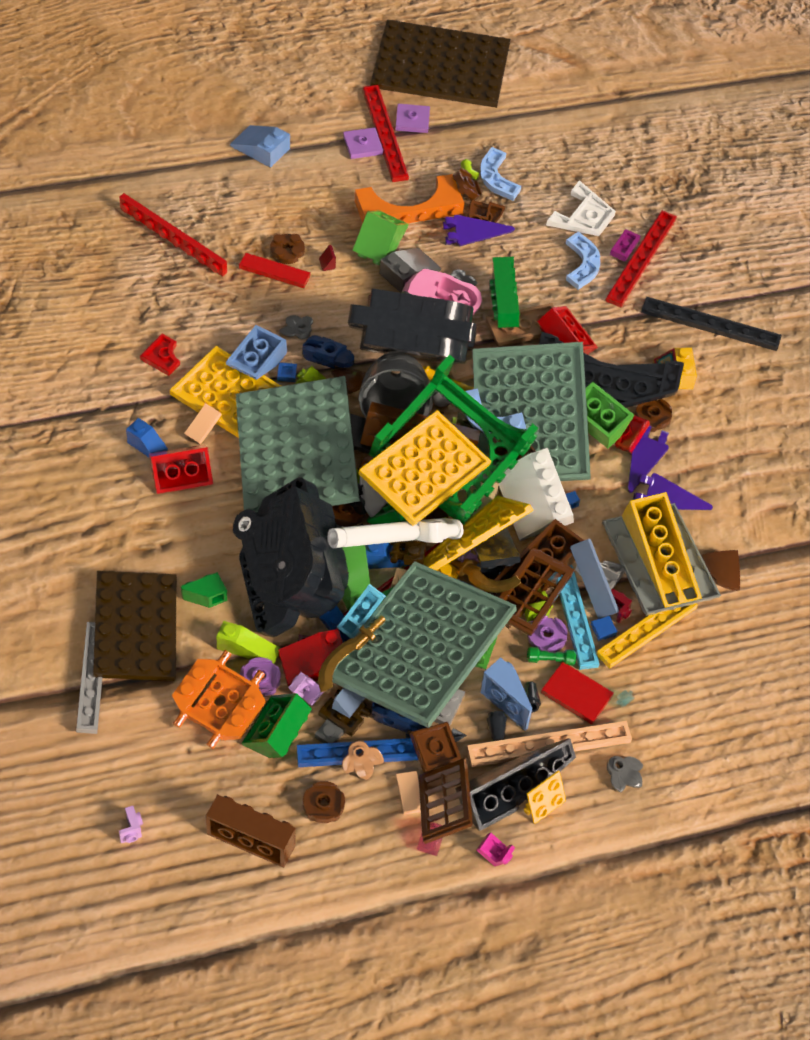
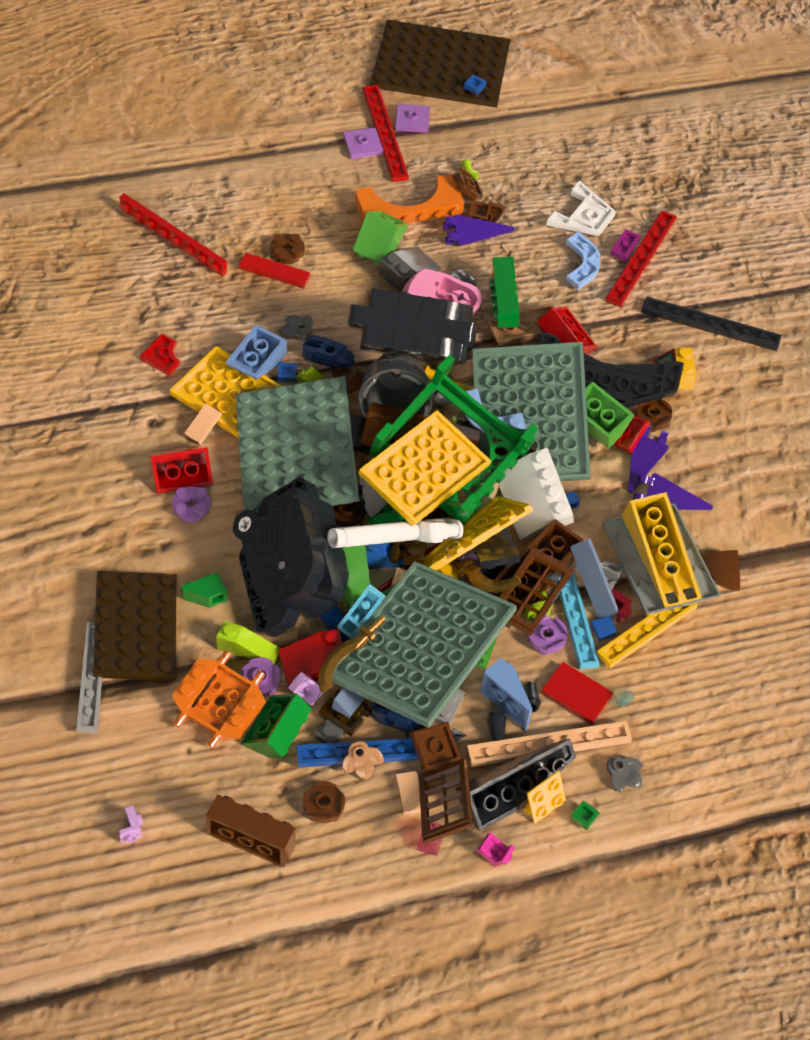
blue slope [126,418,168,458] -> none
medium blue slope [230,125,290,168] -> none
dark red slope [319,245,336,271] -> none
light blue plate [480,147,521,201] -> none
green piece [527,647,576,666] -> none
none -> medium lavender plate [172,487,211,522]
none -> blue tile [464,75,486,95]
none -> green plate [570,800,600,831]

